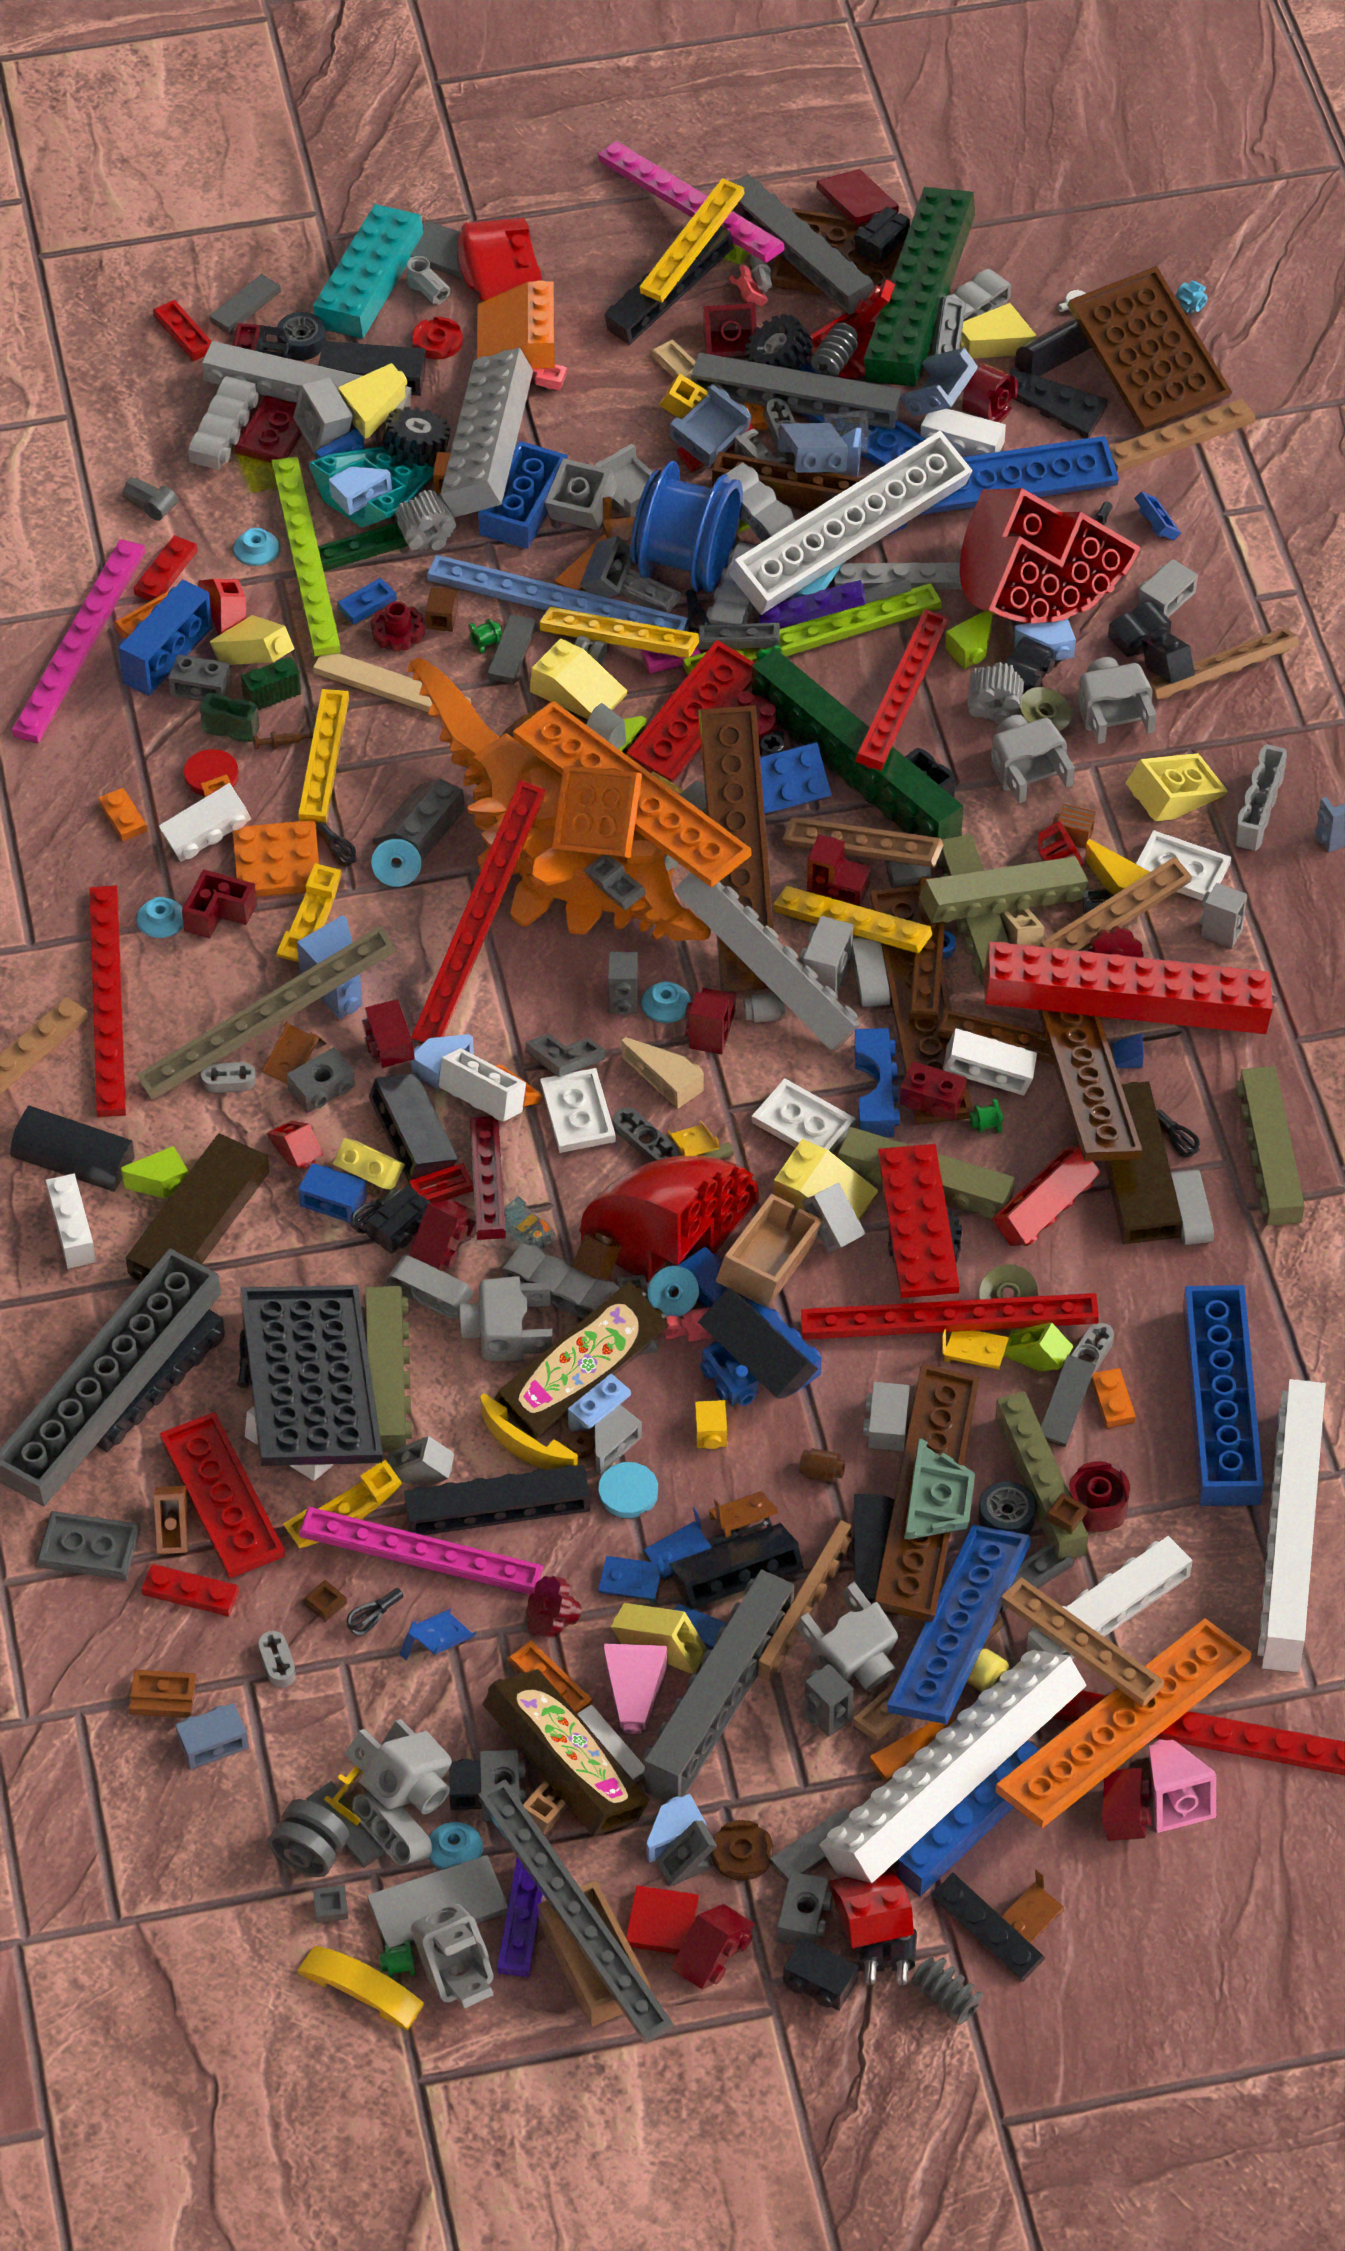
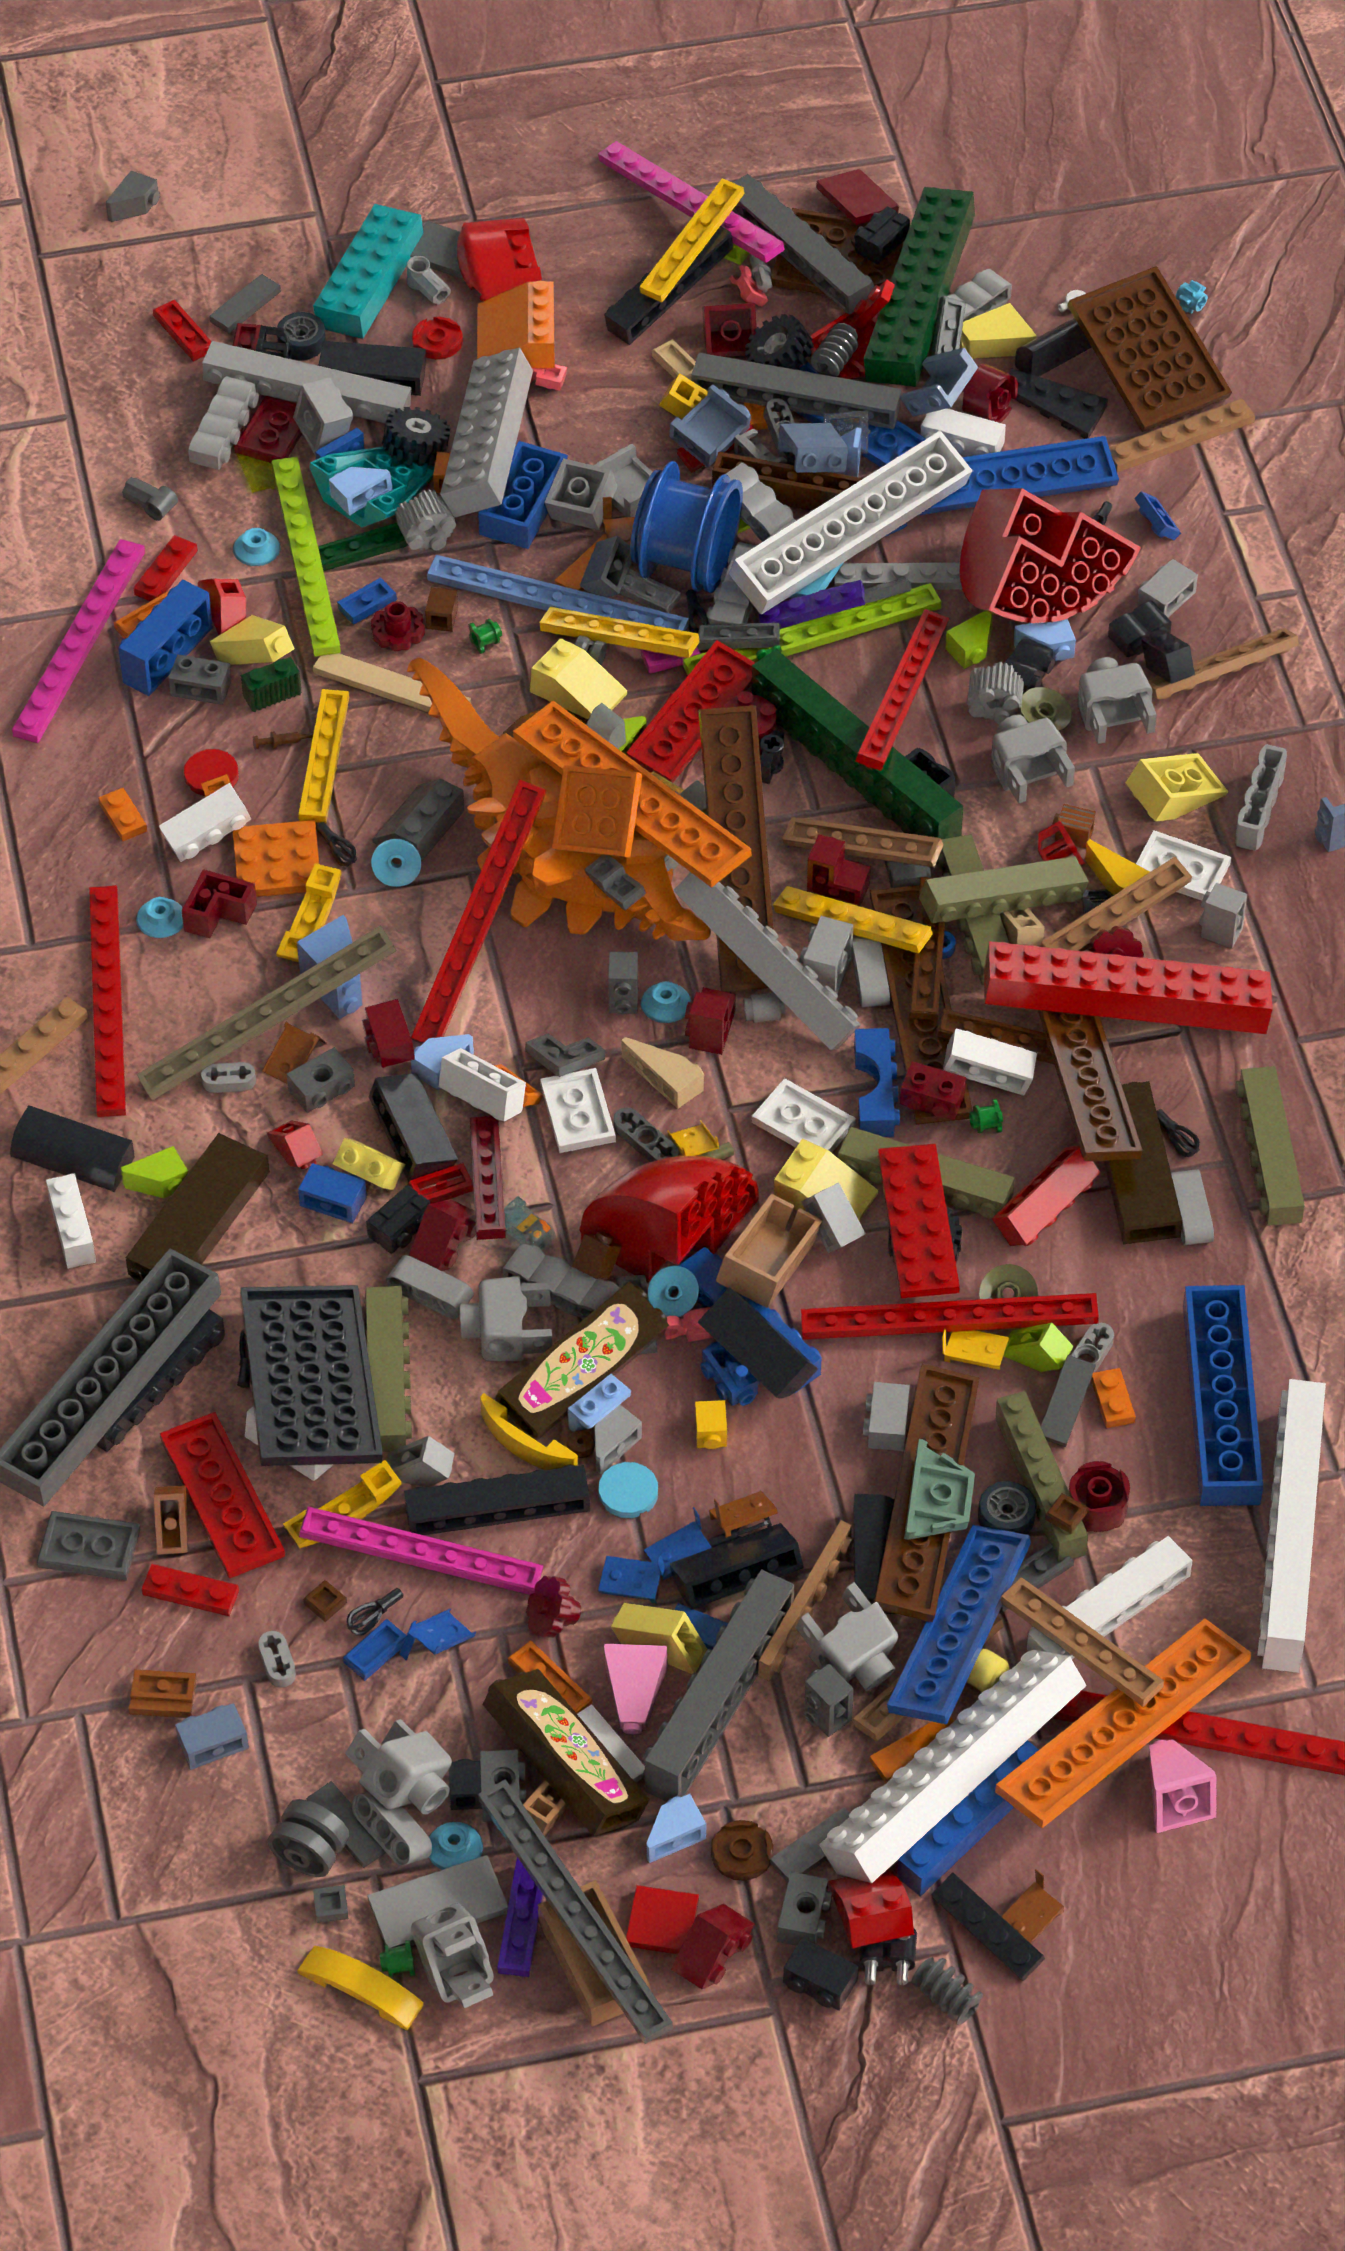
clear green brick [200,693,260,742] -> none
yellow piece [324,1766,363,1826] -> none
light yellow slope [338,363,407,439] -> none
black piece [351,1187,400,1234] -> none
dark grey tile [488,614,537,684] -> none
dark grey slope [656,1820,717,1885] -> none
blue brick [760,742,832,815] -> none
reddish brown brick [799,1448,845,1483] -> none
dark red brick [1102,1768,1152,1841] -> none
blue slope [1112,1034,1144,1068] -> none
none -> dark grey slope [106,170,160,222]
none -> blue tile [343,1619,406,1681]

